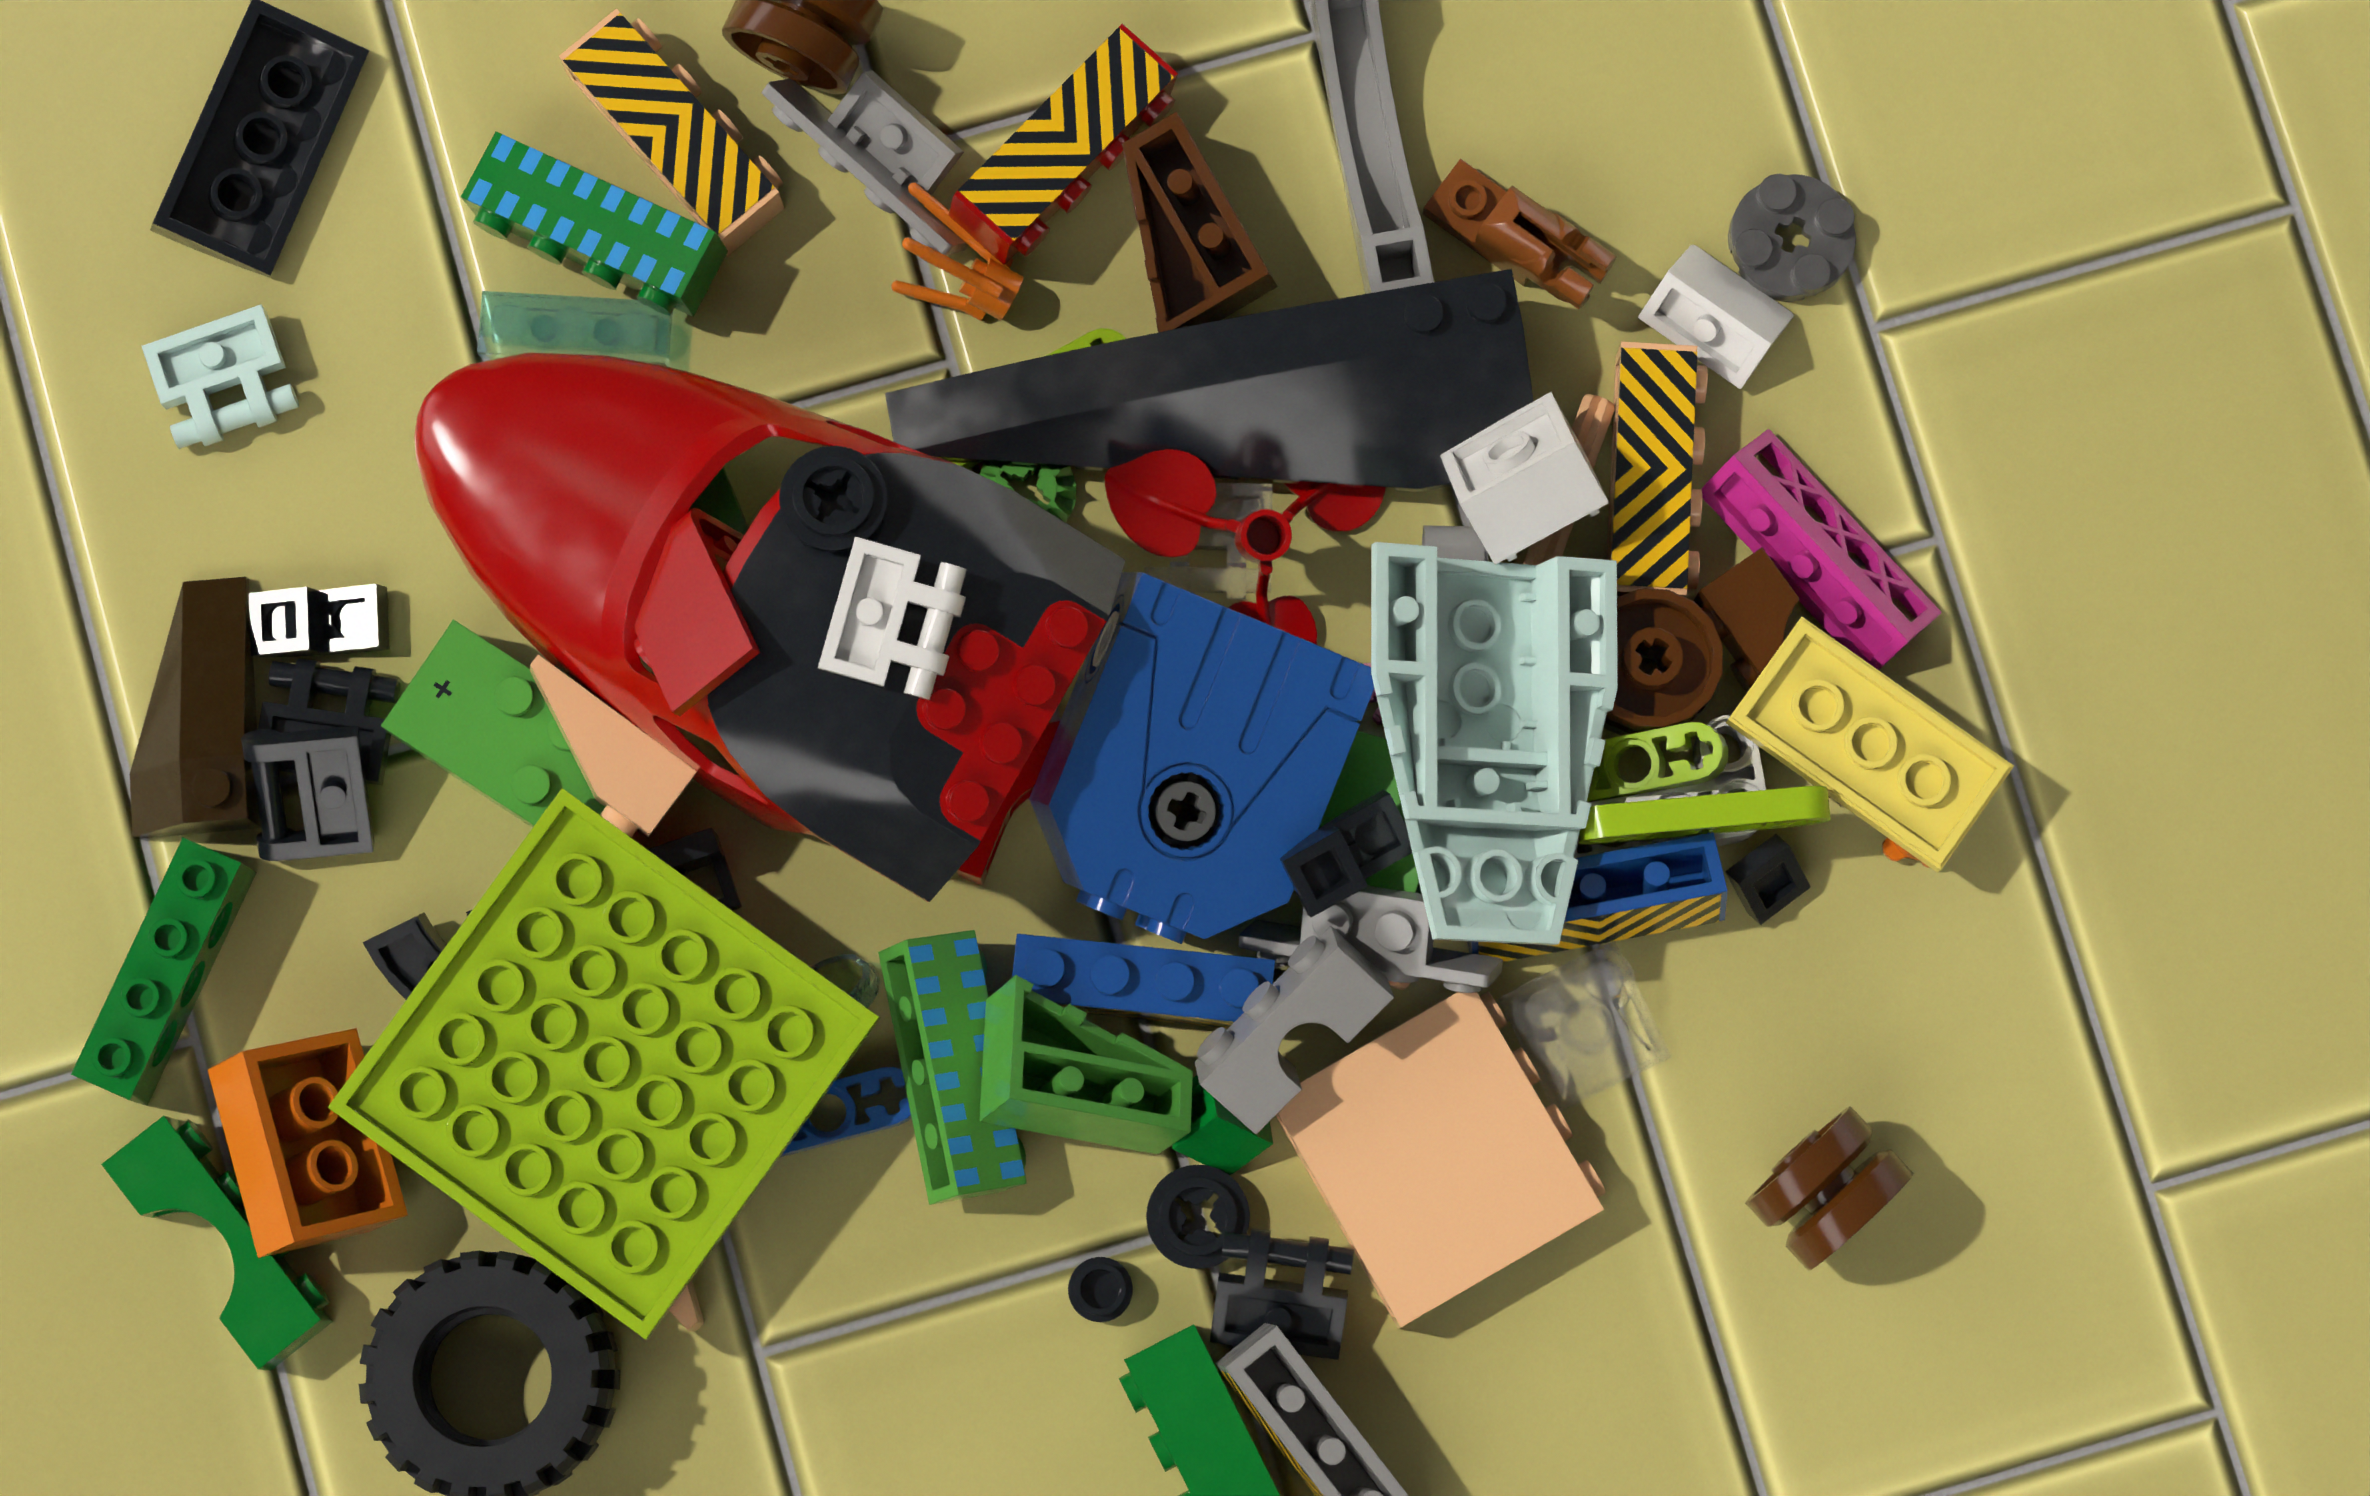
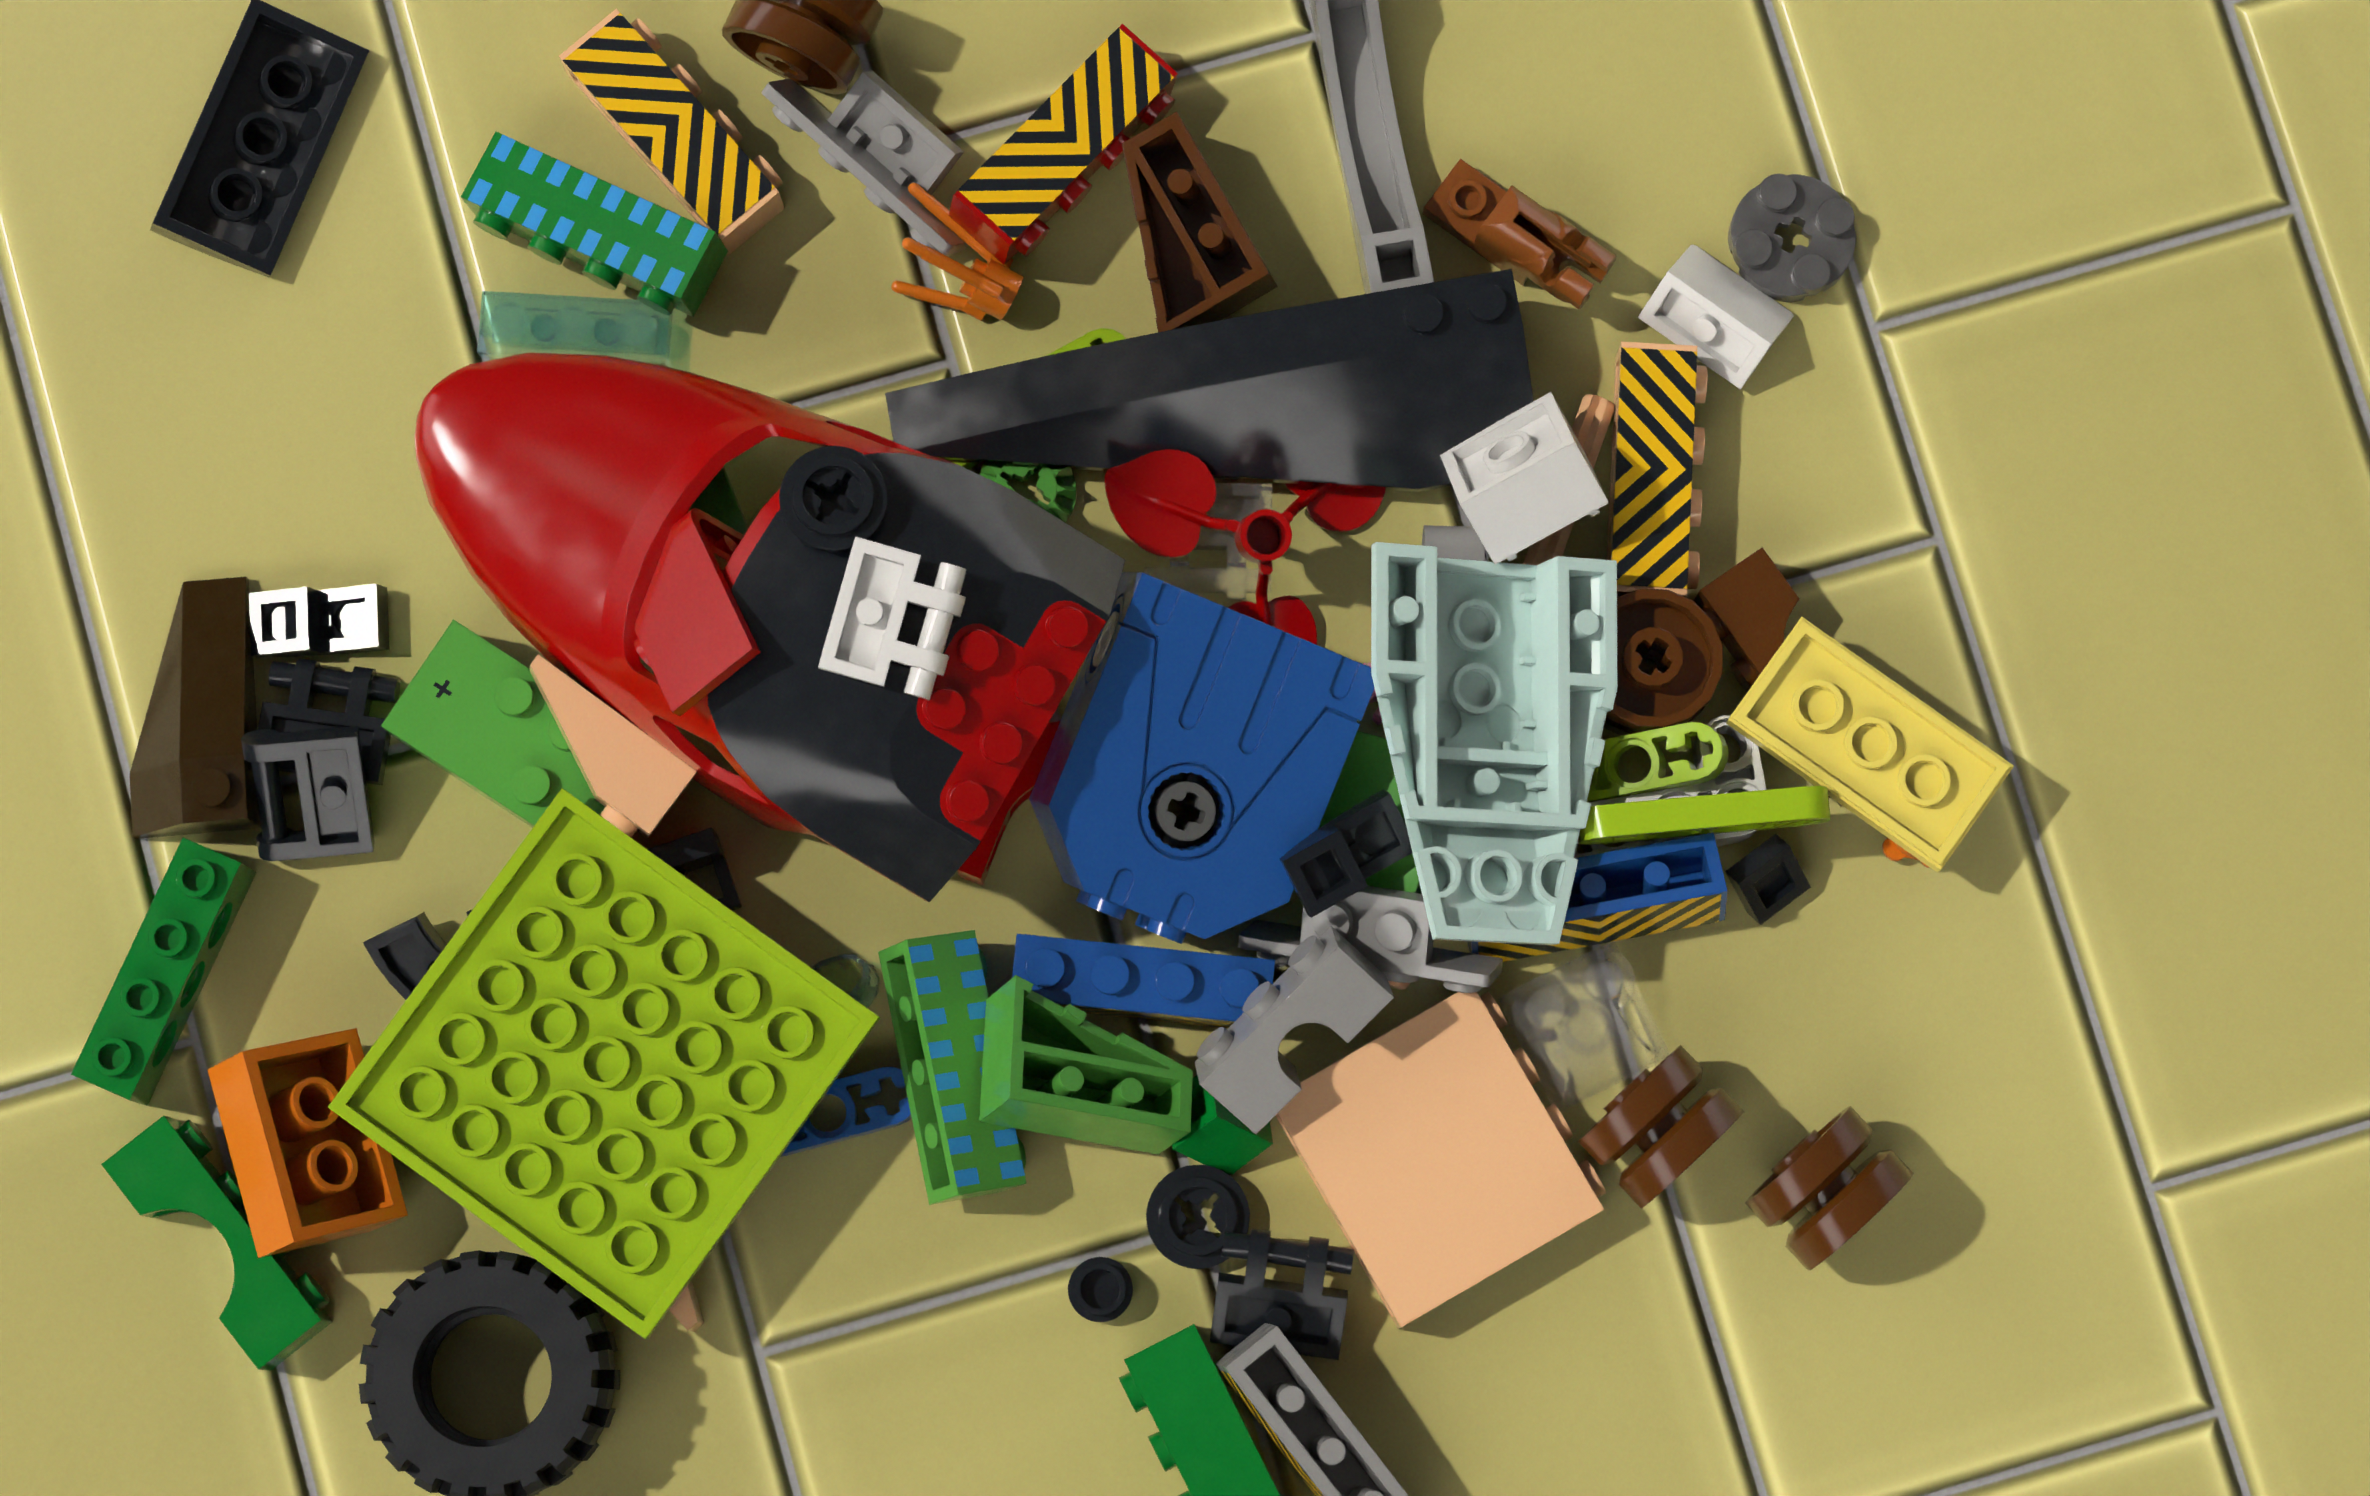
light aqua plate [141,304,299,449] -> none
dark pink fence [1701,429,1942,670] -> none
none -> reddish brown wheel [1578,1045,1744,1209]

